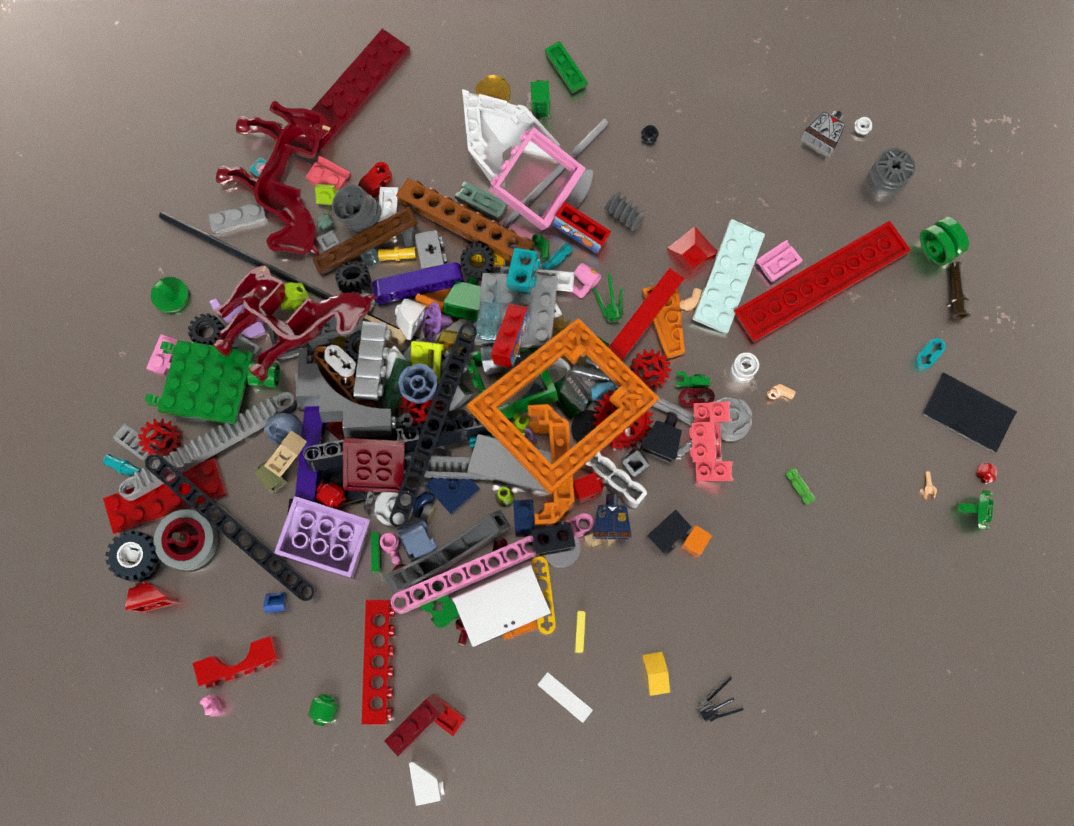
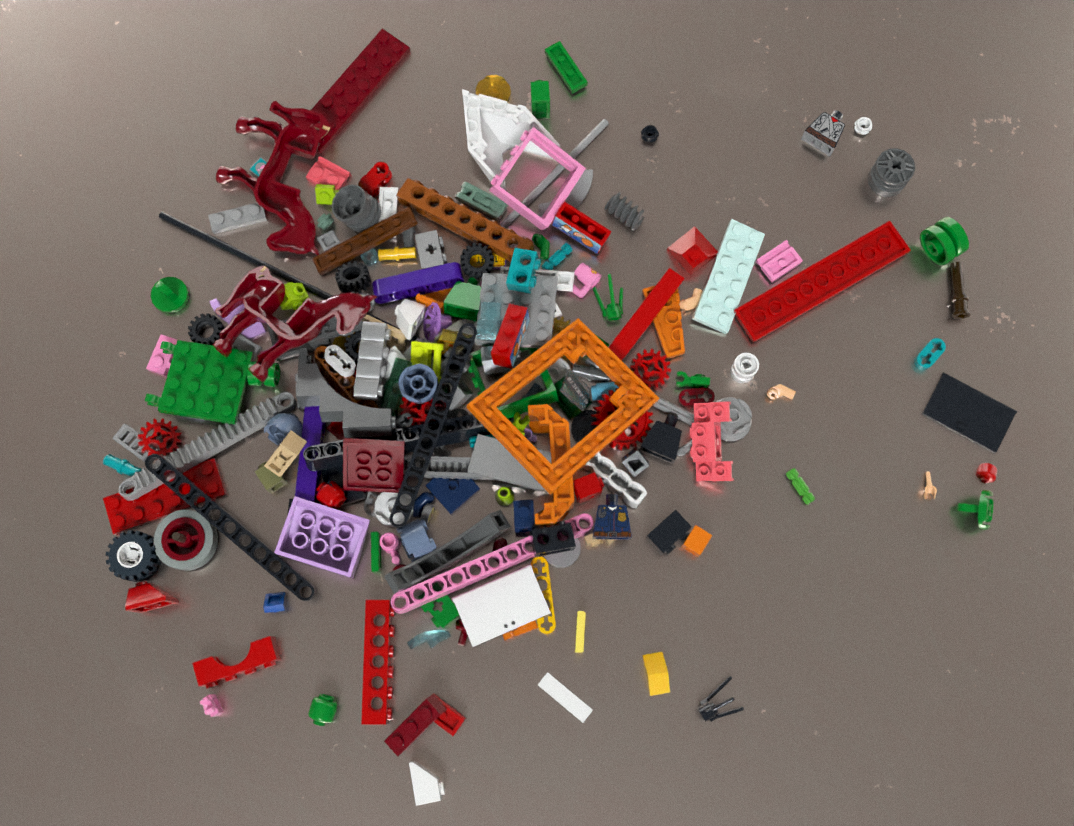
none -> clear light blue slope [407,630,451,649]

